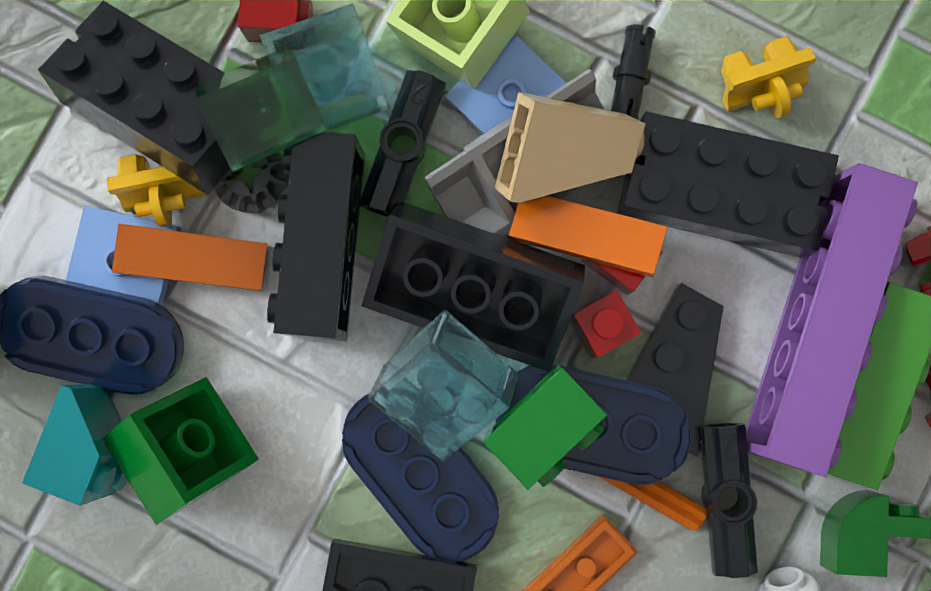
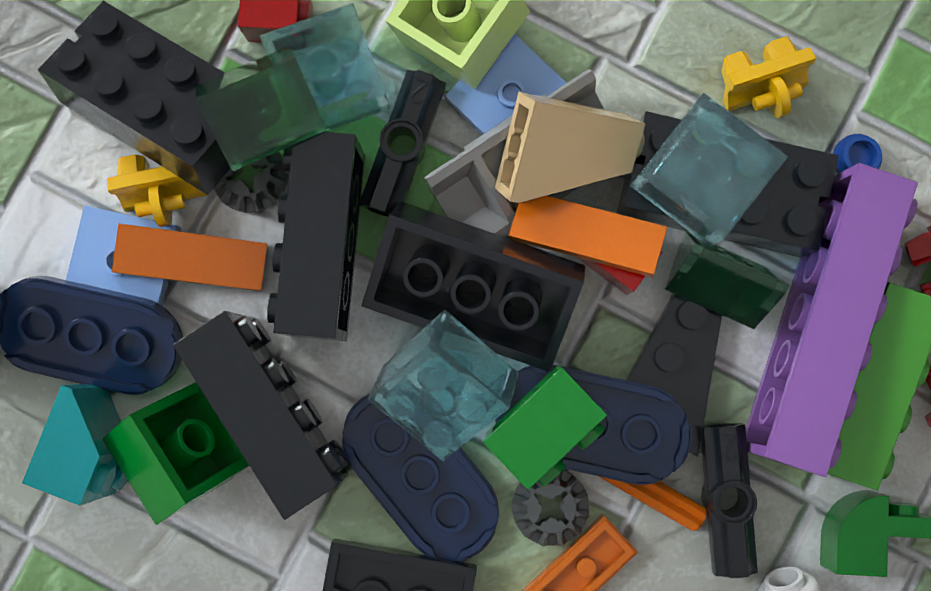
red brick [570,290,641,358] -> none
black pin [611,24,656,120] -> none
none -> black brick [173,311,349,520]
none -> dark grey gear [512,470,589,546]
none -> clear light blue brick [630,92,788,247]
none -> clear green slope [665,231,790,329]
none -> blue plate [833,134,882,174]

